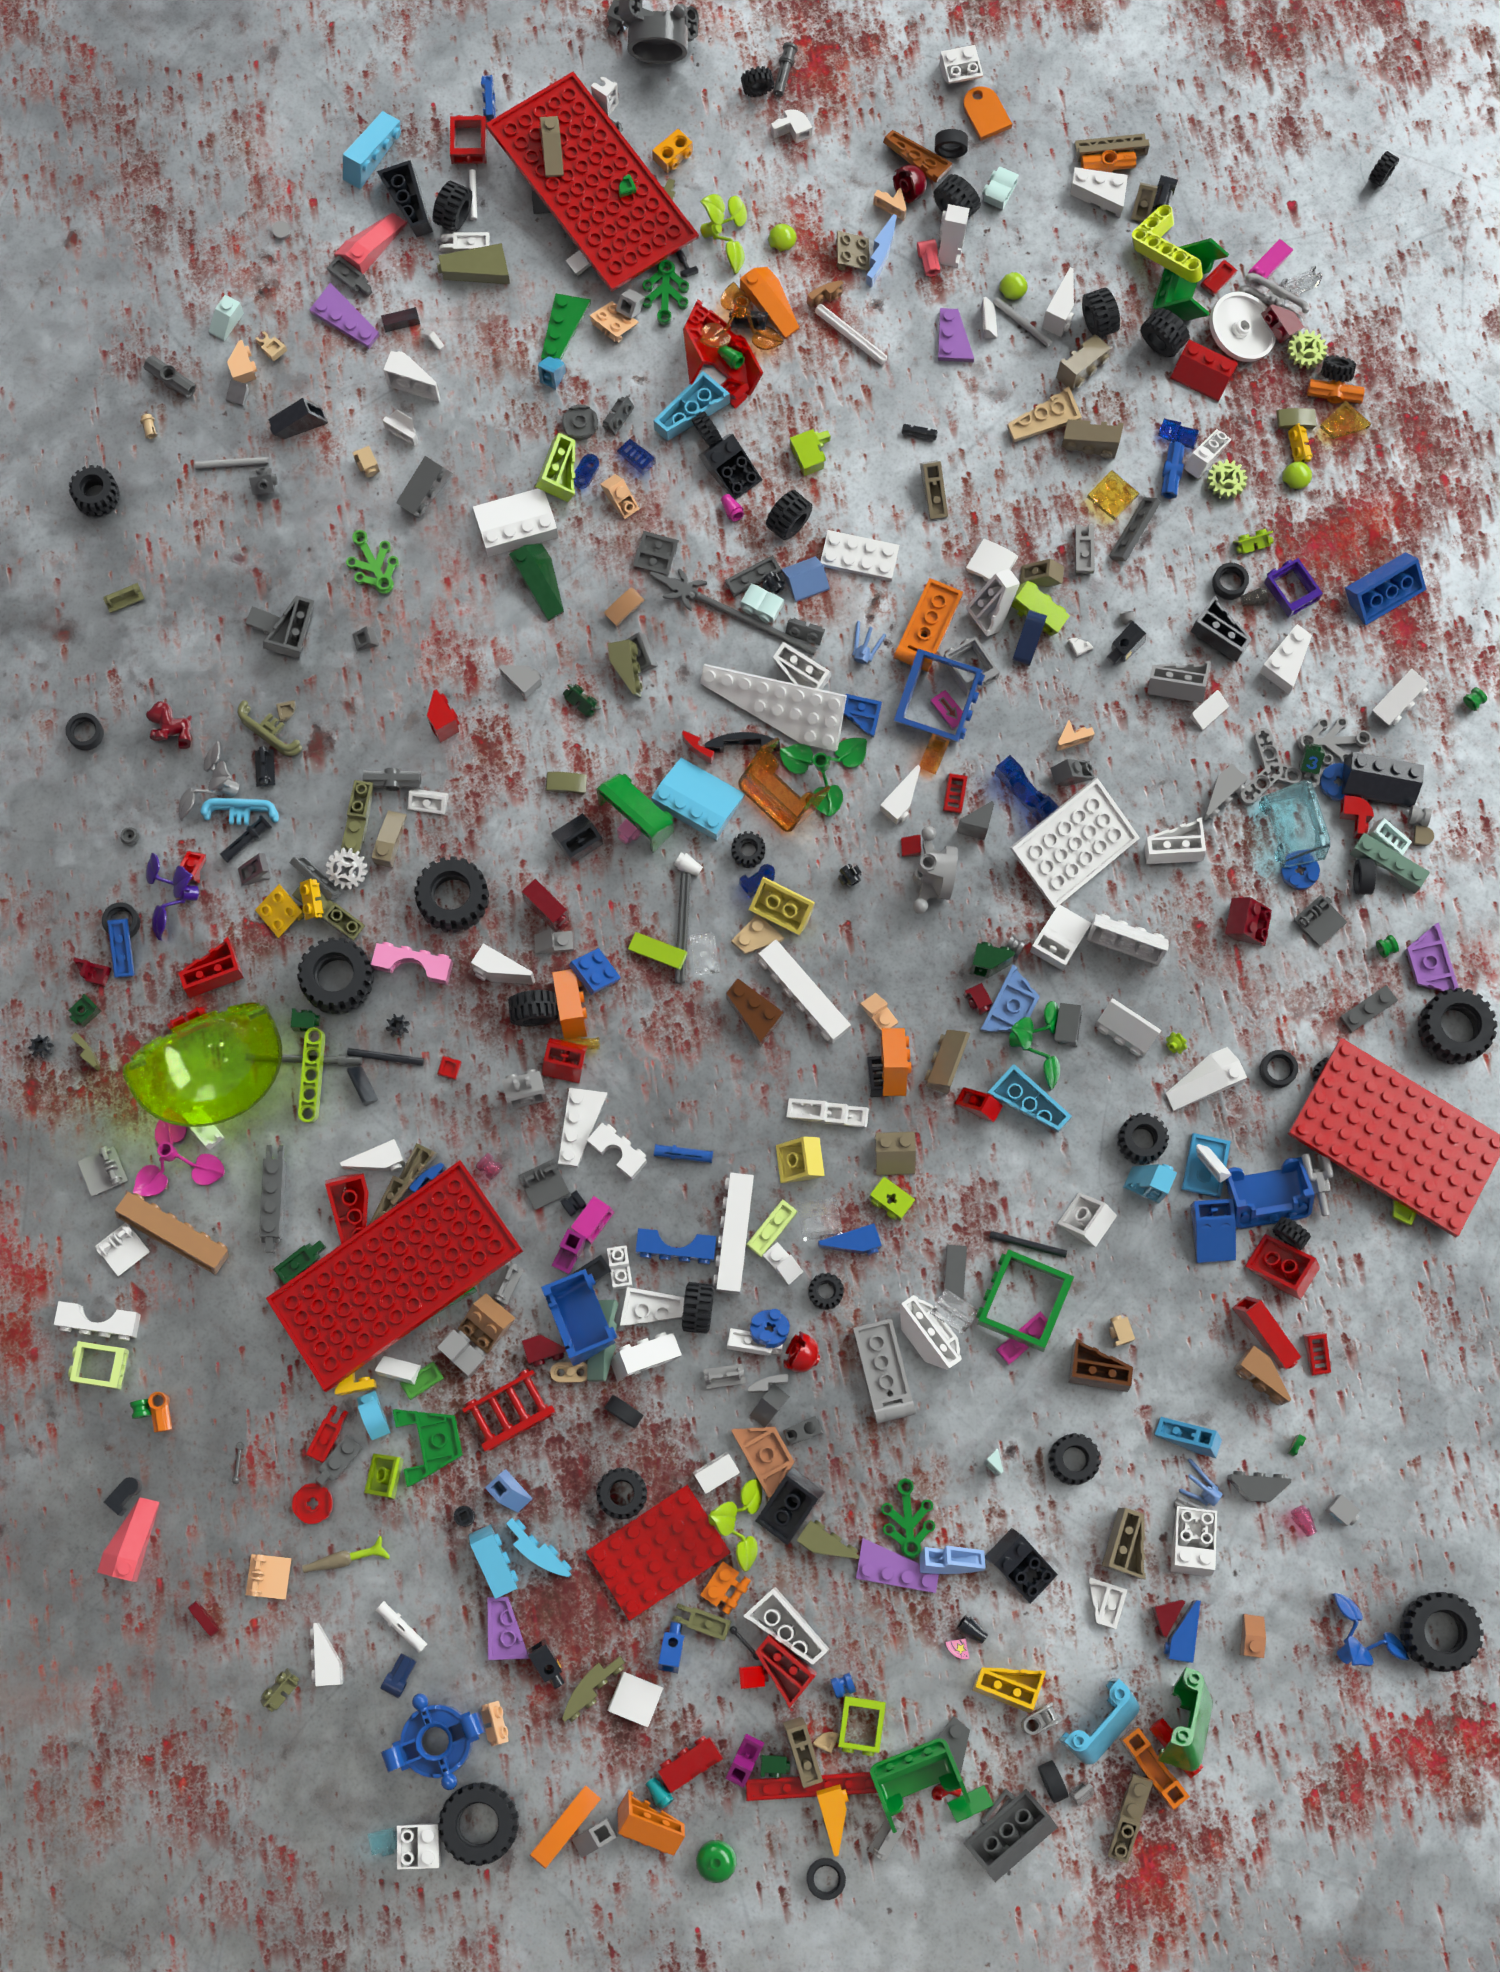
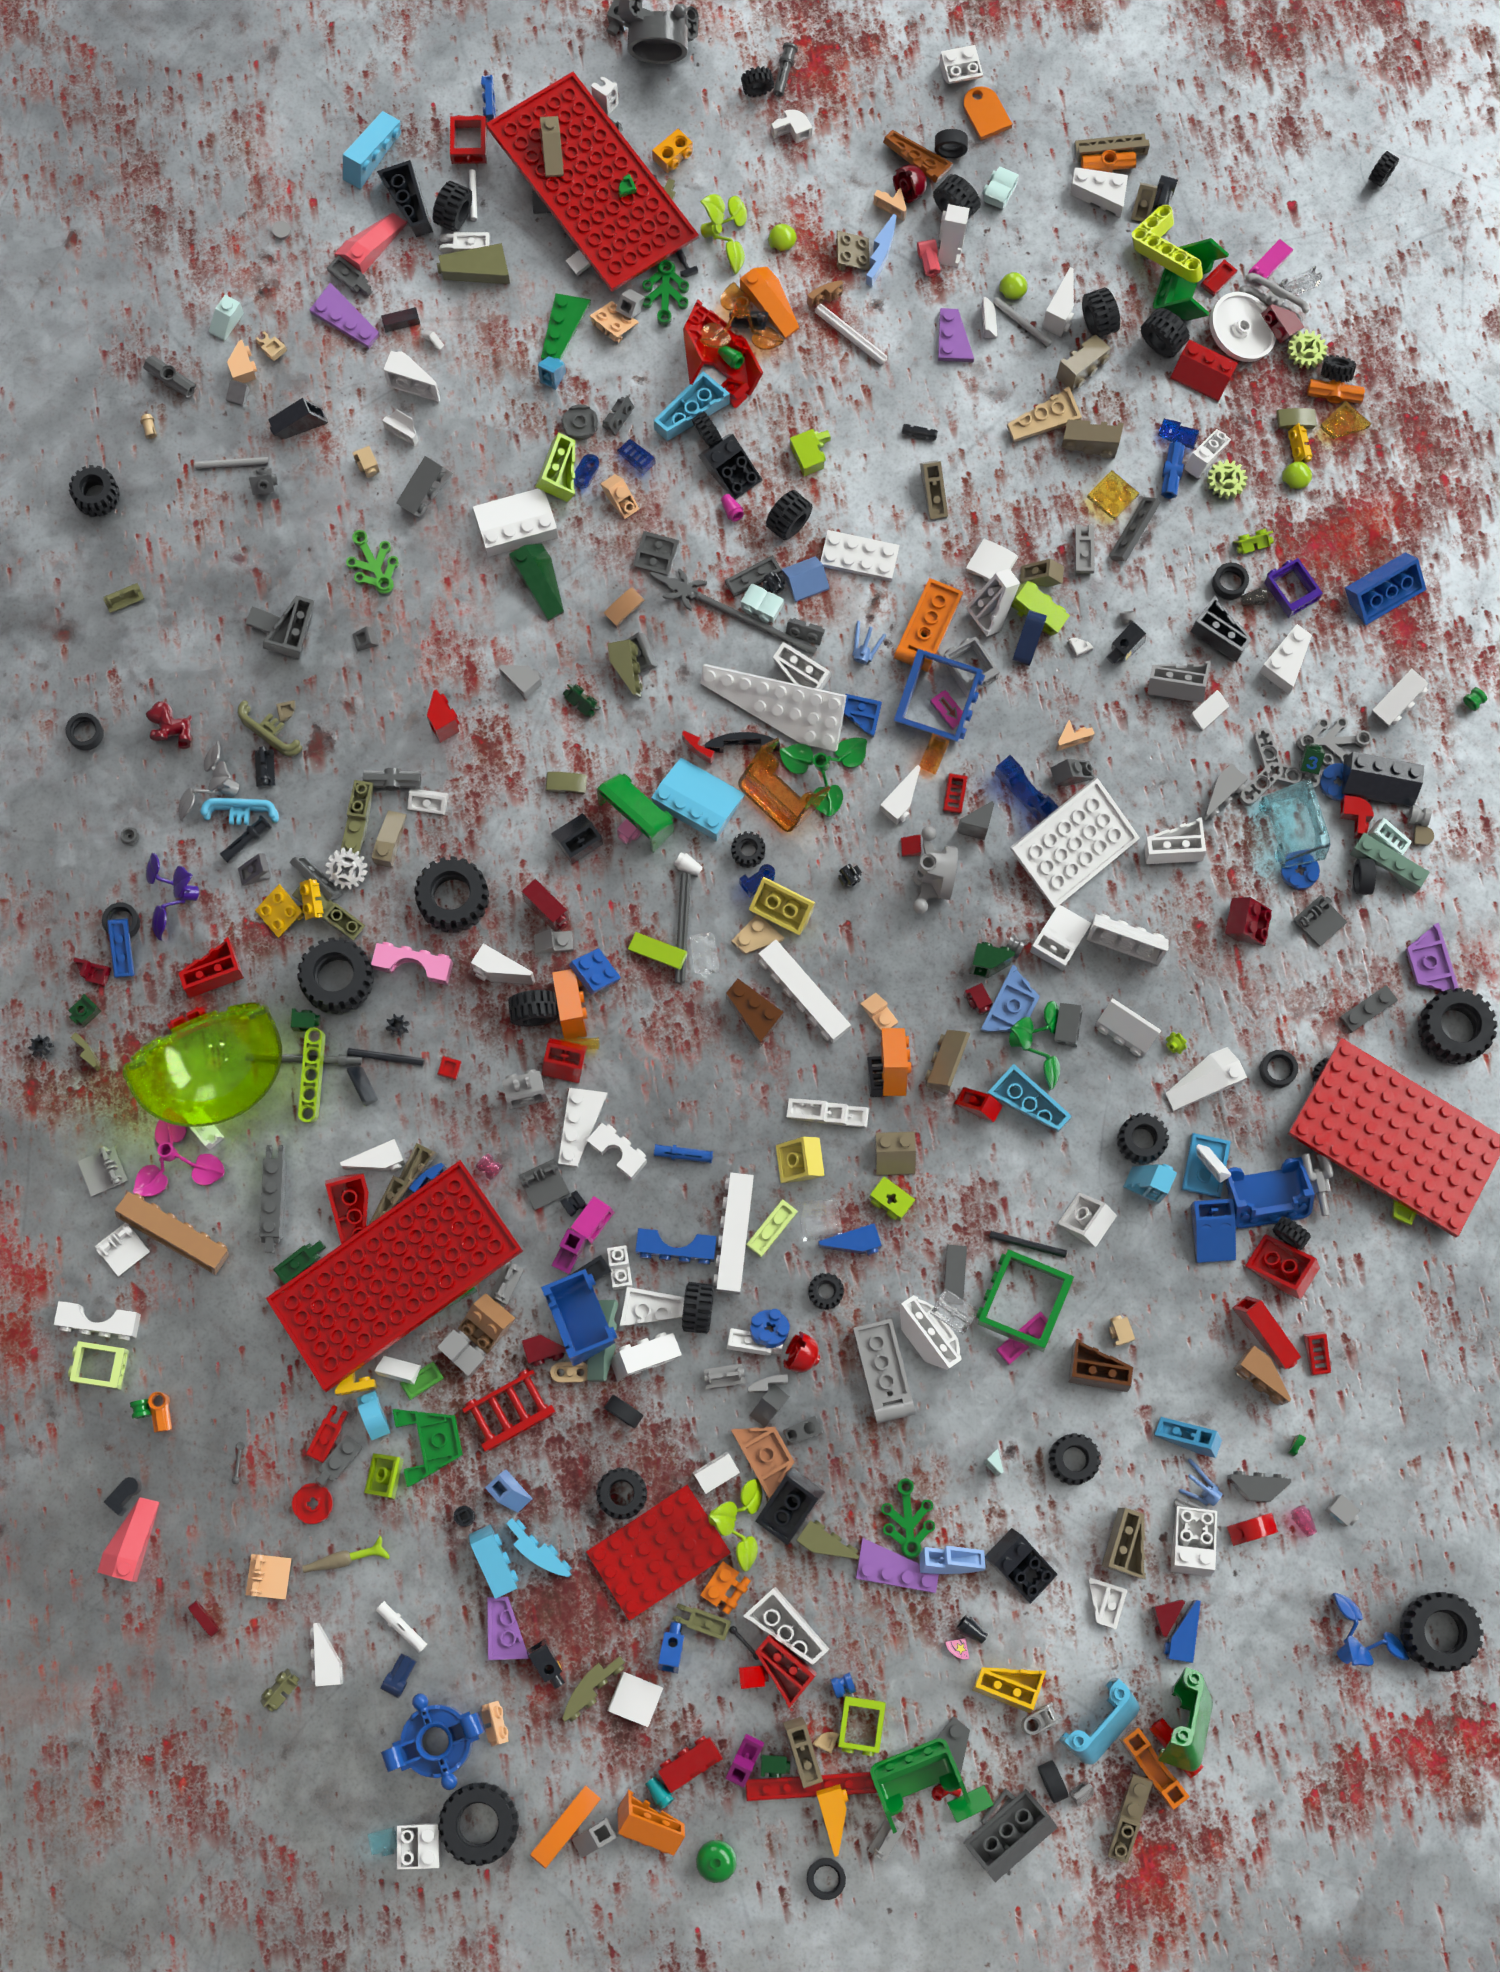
red slope [179,851,206,883] -> none
white slope [763,1242,803,1285] -> none
nougat slope [1239,1614,1266,1658] -> none
green wheel [1376,935,1399,958] -> none
none -> red brick [1227,1512,1278,1546]

